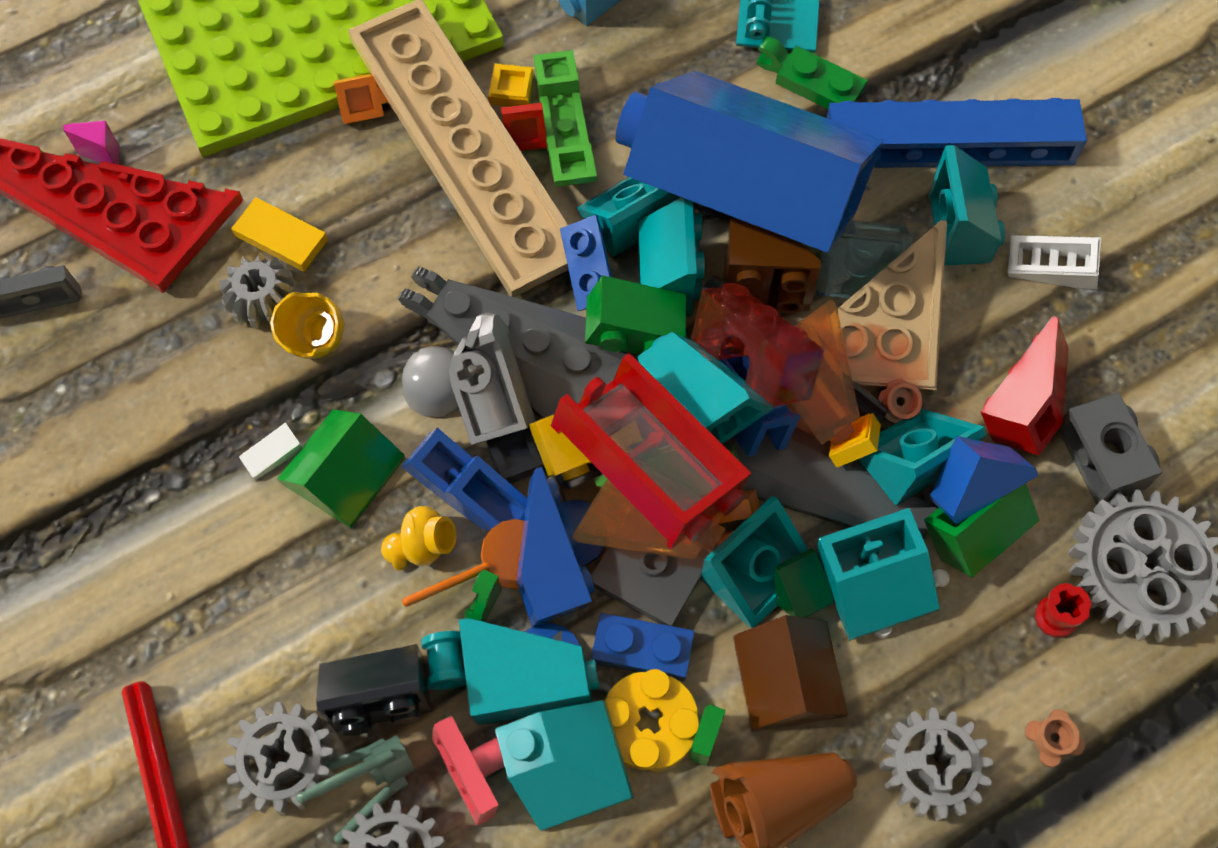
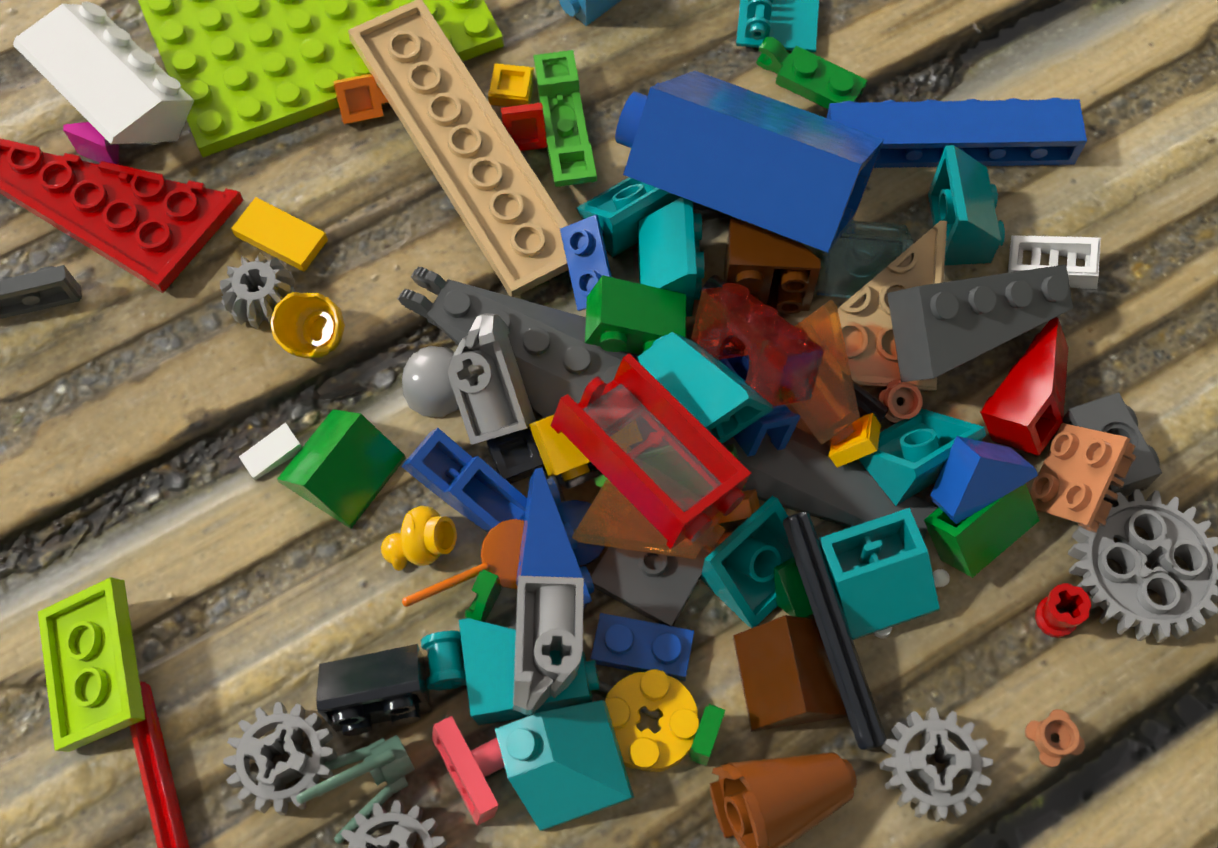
none -> white slope [13,2,194,144]
none -> lime plate [38,577,145,752]
none -> light grey piece [513,576,584,715]
none -> black axle [783,512,886,750]
none -> dark grey wedge [887,264,1073,382]
none -> nougat hinge [1030,423,1136,533]

